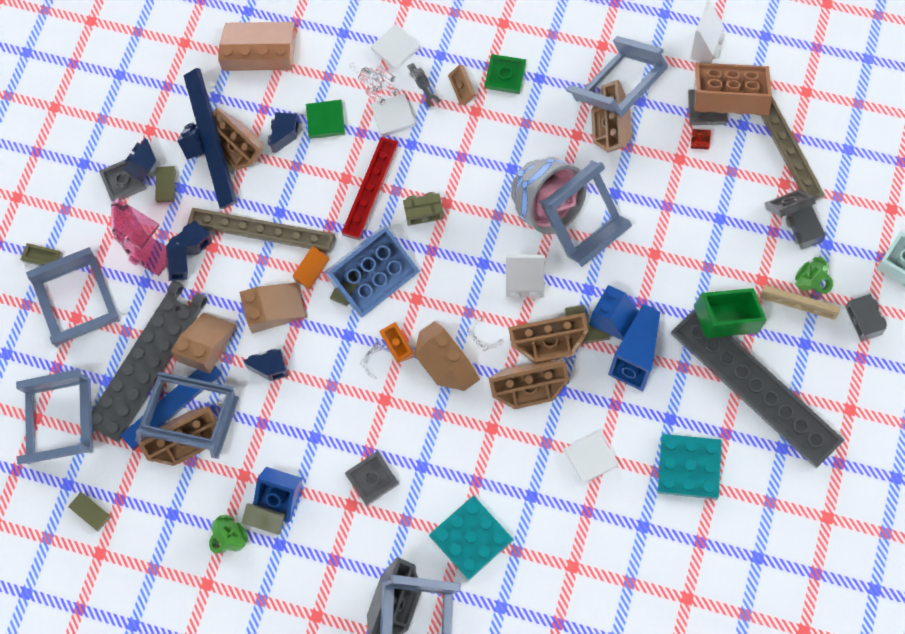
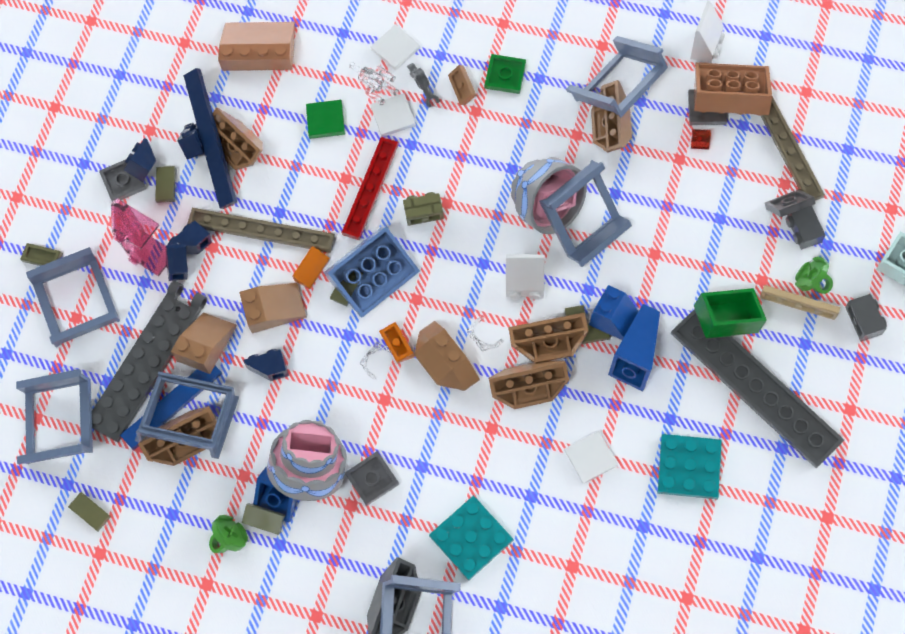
dark blue slope [268,112,300,153] -> none
none -> piece [267,420,347,501]

